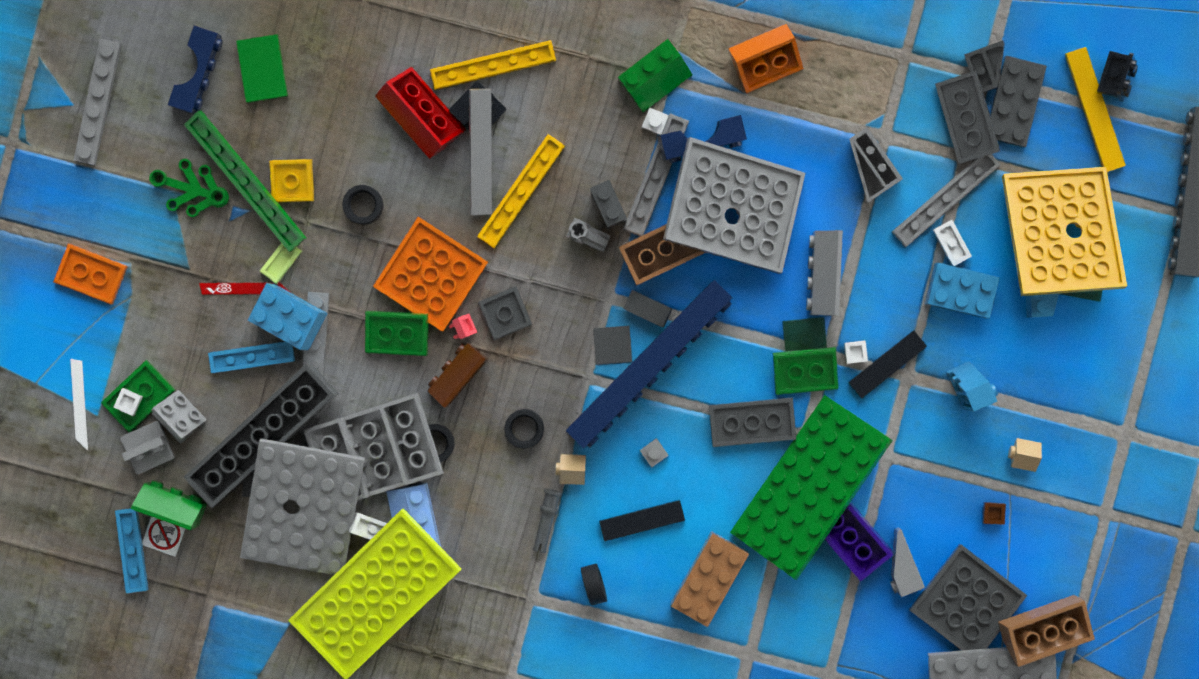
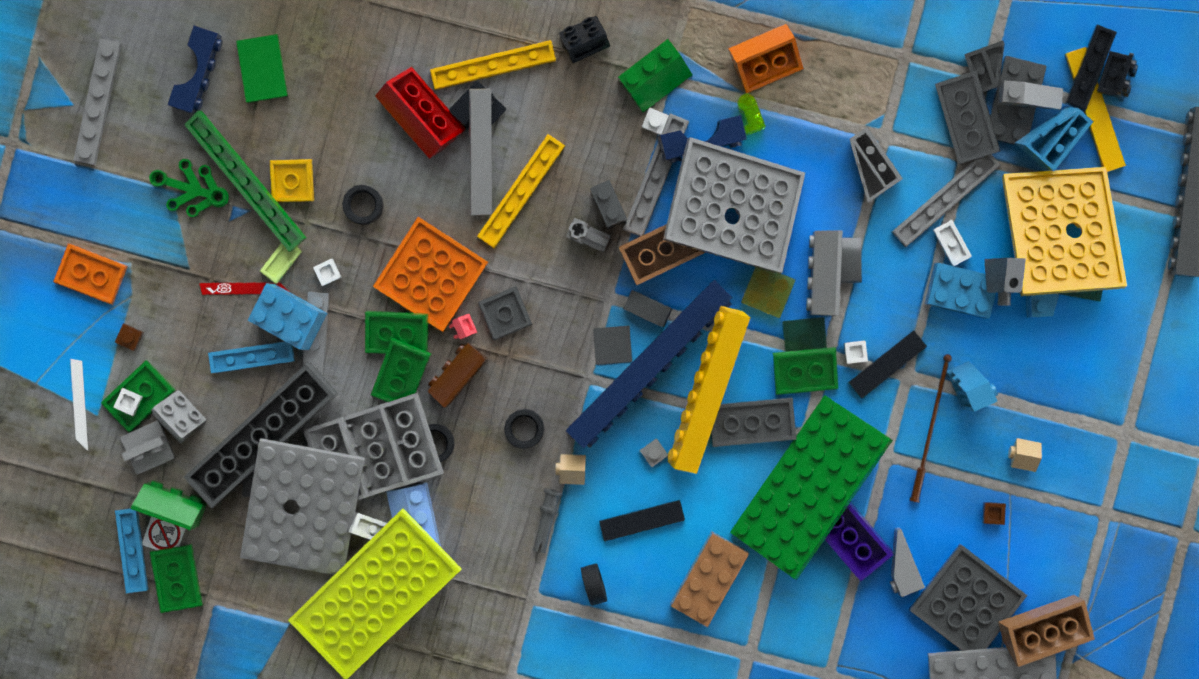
none -> reddish brown plate [115,323,144,351]
none -> green tile [150,544,203,613]
none -> white plate [313,259,342,286]
none -> green tile [371,338,431,402]
none -> black bracket [559,16,610,64]
none -> yellow brick [668,306,751,474]
none -> clear neon green leg [737,93,766,136]
none -> clear yellow plate [741,267,796,318]
none -> dark grey slope [841,238,862,283]
none -> reddish brown piece [909,354,952,503]
none -> dark grey torso [985,258,1026,306]
none -> light grey slope [998,80,1063,110]
none -> dark azure wedge [1015,107,1093,171]
none -> black tile [1065,24,1117,111]

